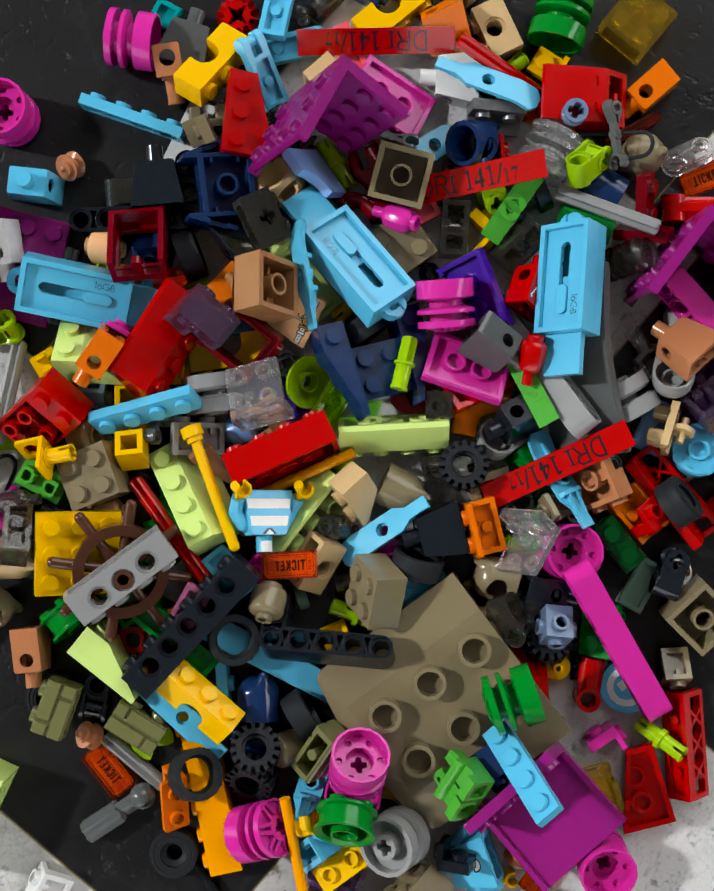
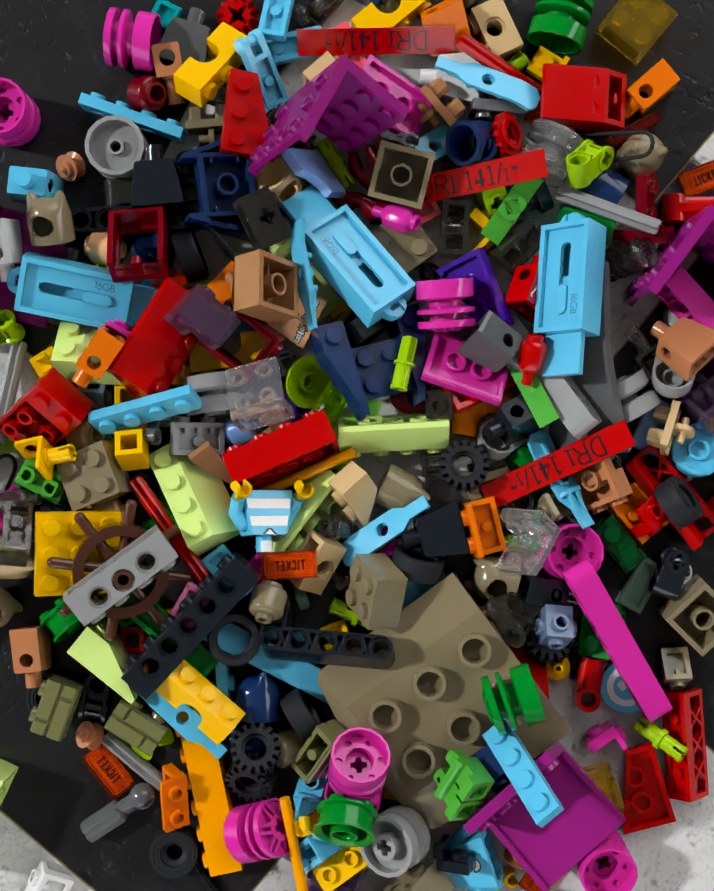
black tyre [167,747,223,802] -> none
yellow piece [180,423,240,552] -> none
dark tan bracket [182,112,218,148] -> none
sand blue bush [561,98,589,127] -> none
dark grey piece [602,99,629,170] -> none
clear plate [661,137,714,177] -> none
none -> dark tan piece [26,191,76,246]
none -> light grey wheel [85,115,149,183]
none -> dark red head [127,75,168,112]
none -> medium nougat hips [418,77,466,127]
none -> red gear [492,112,522,157]

